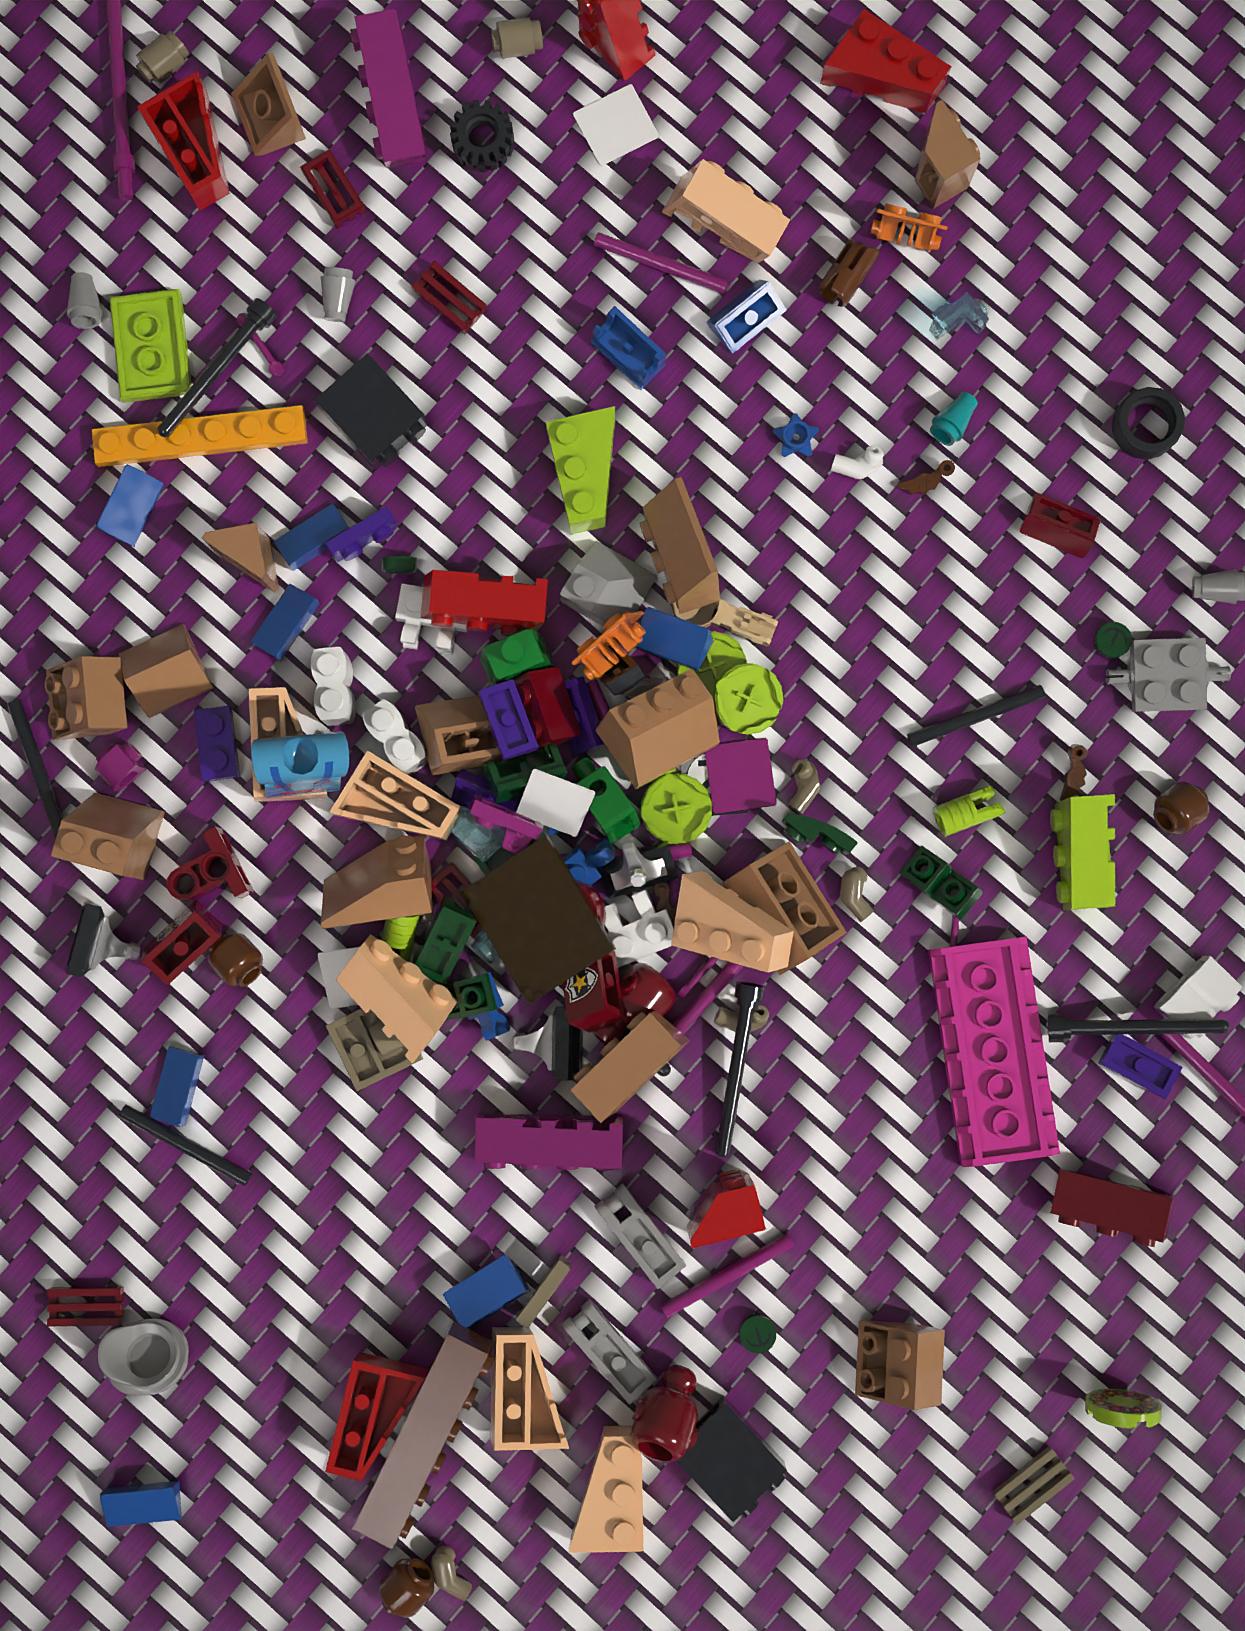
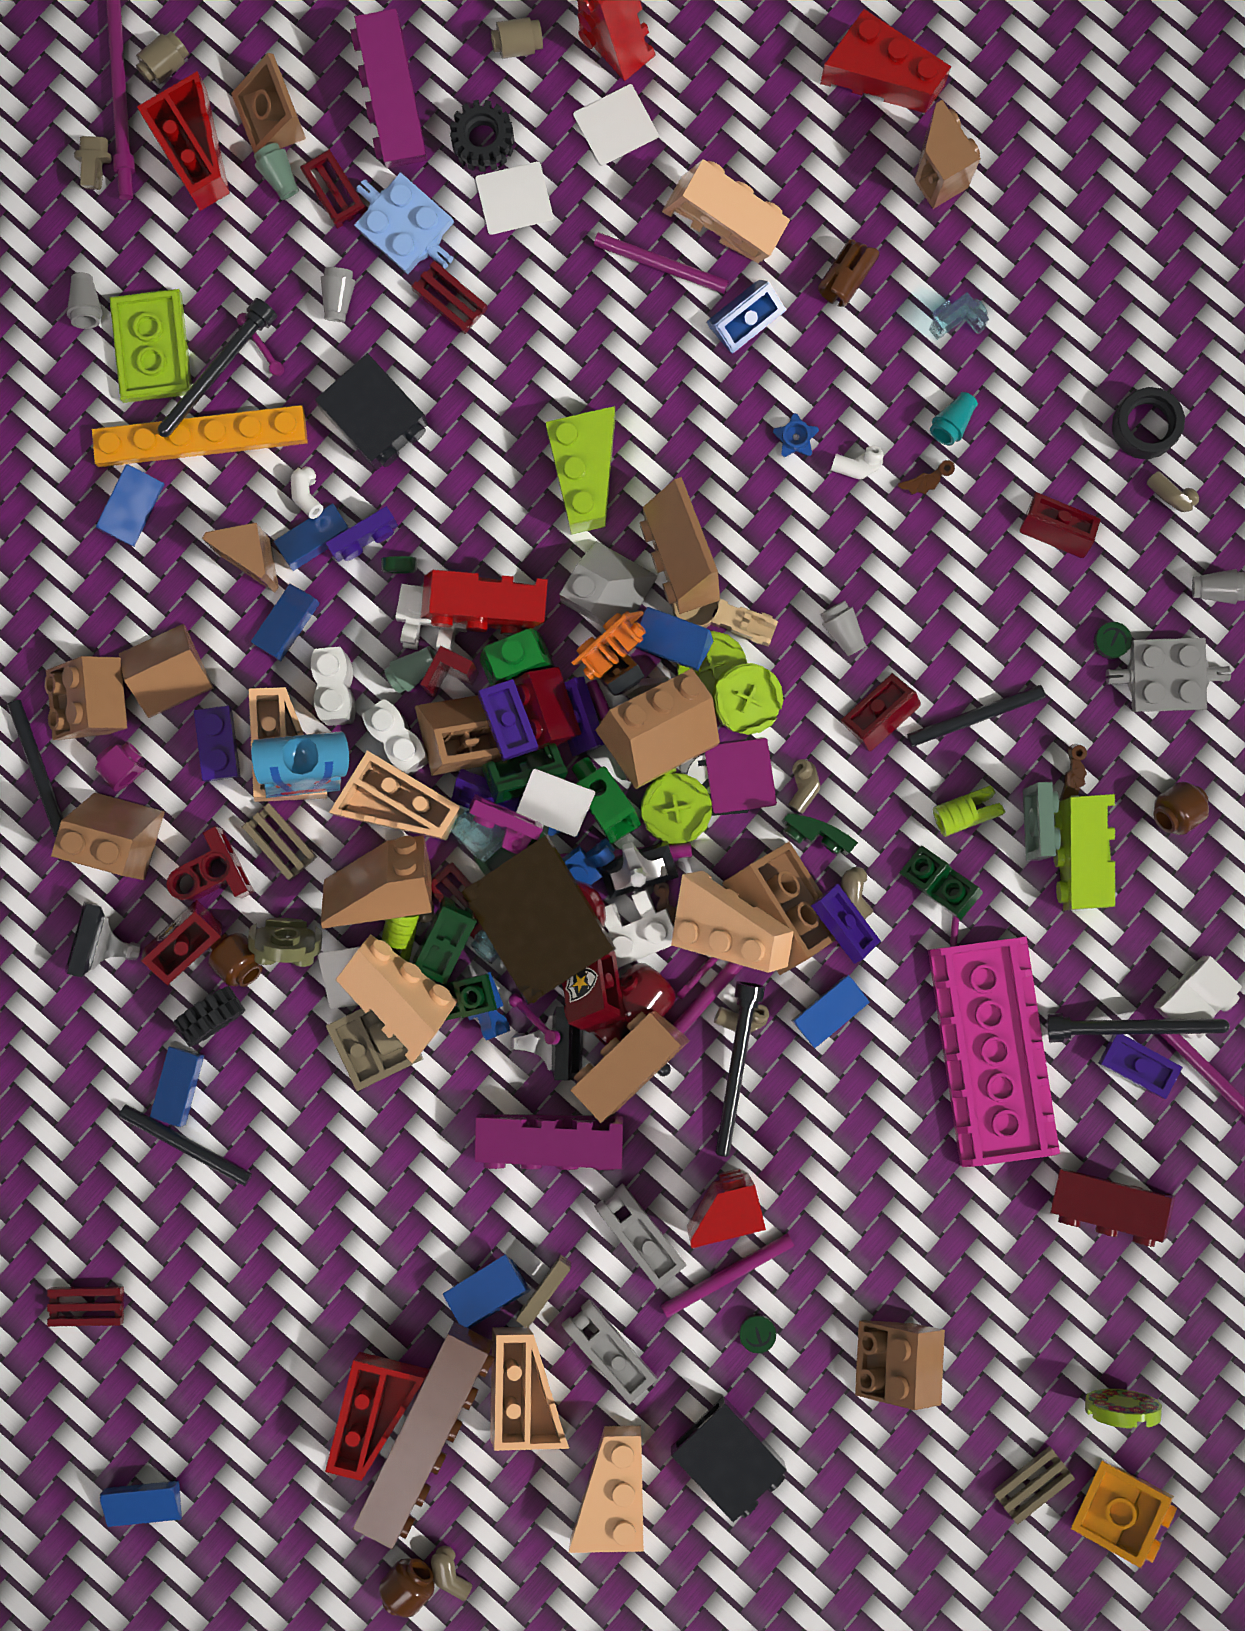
light grey piece [98,1319,189,1396] -> none
blue hinge [591,306,666,390] -> none
dark red piece [630,1365,699,1463] -> none
orange hinge [870,203,948,252] -> none
none -> dark tan piece [74,136,112,190]
none -> black tyre [173,986,245,1047]
none -> dark tan tile [241,803,317,881]
none -> olive plate [248,918,322,967]
none -> sand green cone [253,143,299,200]
none -> white arm [291,466,323,519]
none -> light blue plate [354,172,454,274]
none -> sand green cone [384,646,436,693]
none -> dark red panel [420,645,479,698]
none -> white sticker [475,162,554,235]
none -> magenta hinge [508,993,560,1045]
none -> blue slope [791,974,870,1049]
none -> dark purple plate [811,884,881,964]
none -> light grey cone [820,600,866,656]
none -> dark red slope [841,673,921,751]
none -> sand green plate [1023,782,1061,861]
none -> light orange plate [1071,1460,1177,1568]
none -> dark tan arm [1147,471,1199,512]

